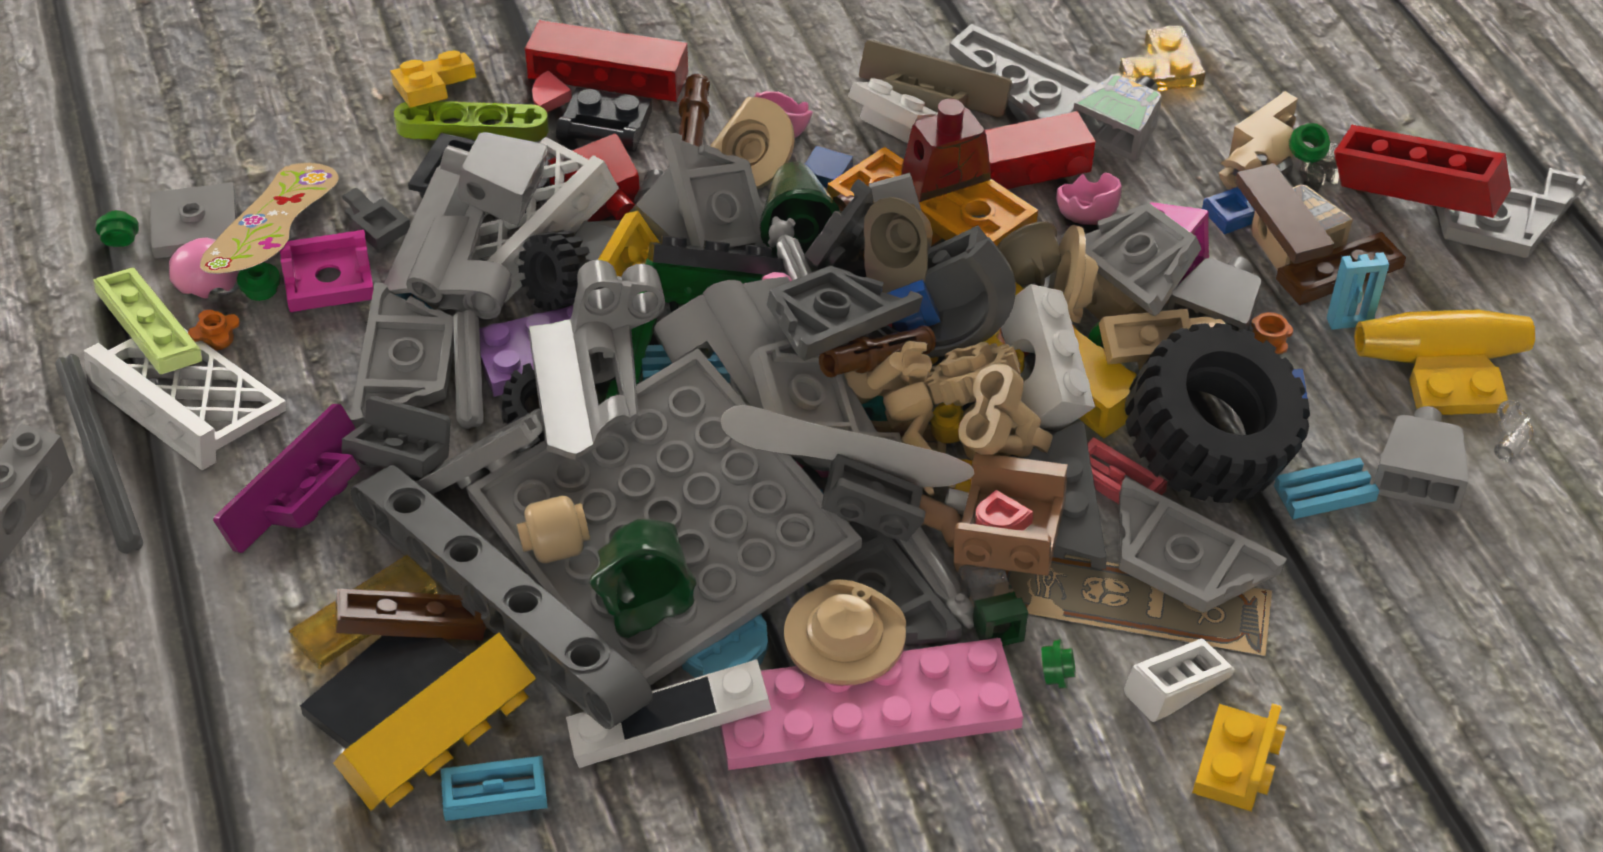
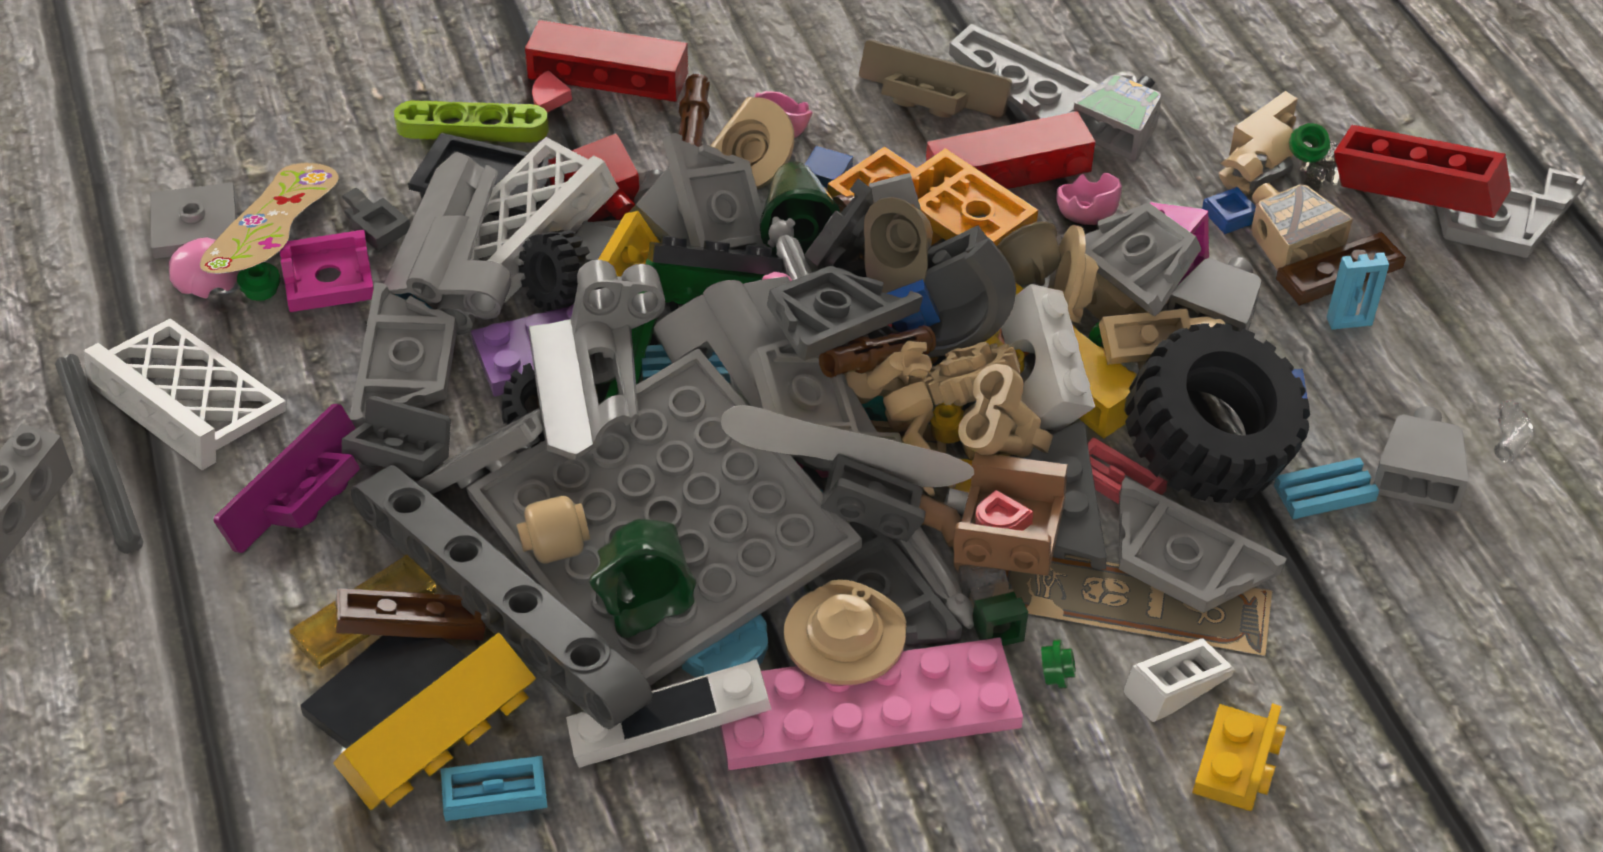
yellowish green tile [93,267,202,375] -> none
green plate [95,210,139,247] -> none
orange plate [188,310,240,351] -> none
yellow plate [390,51,477,108] -> none
light grey torso [440,132,548,226] -> none
light grey axle [453,310,483,429] -> none
black plate [556,87,652,152] -> none
white bracket [848,78,937,143] -> none
dark red torso [901,99,991,202] -> none
clear yellow plate [1119,26,1206,91] -> none
tile [1235,163,1335,264] -> none
orange plate [1251,312,1293,354] -> none
yellow plate [1354,309,1535,415] -> none

